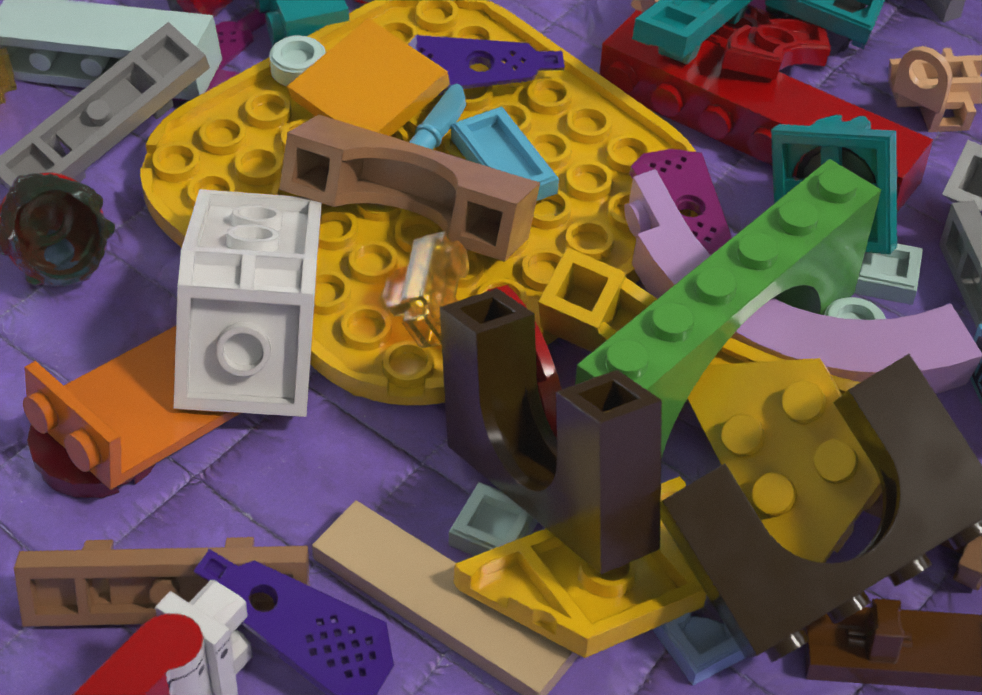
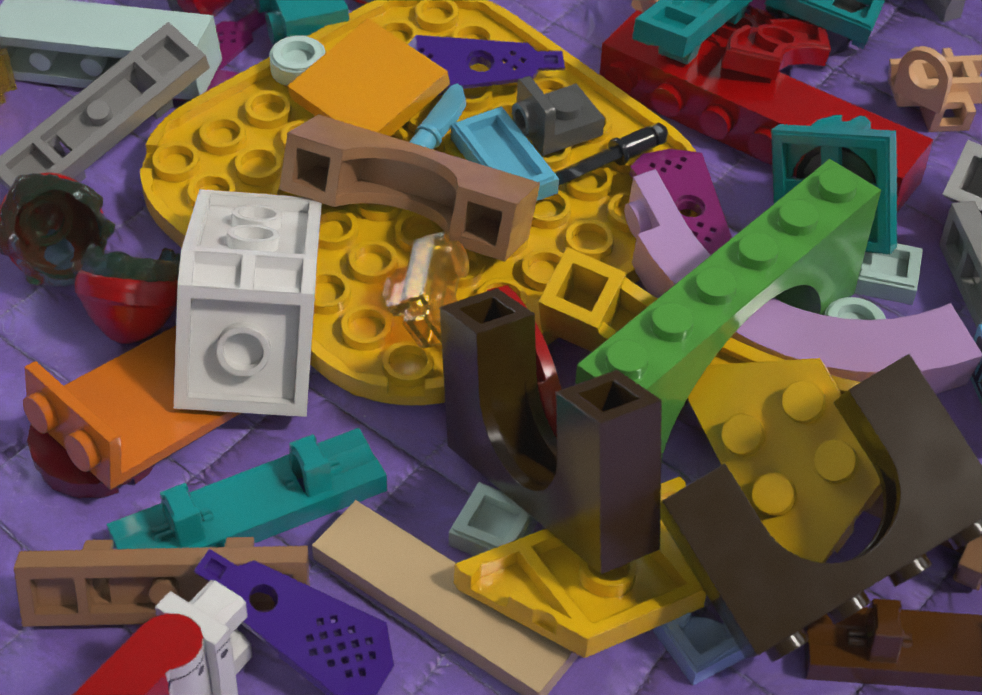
none -> red hair [71,244,181,344]
none -> teal hinge [107,428,388,549]
none -> dark grey bracket [512,76,605,156]
none -> black piece [554,122,668,185]

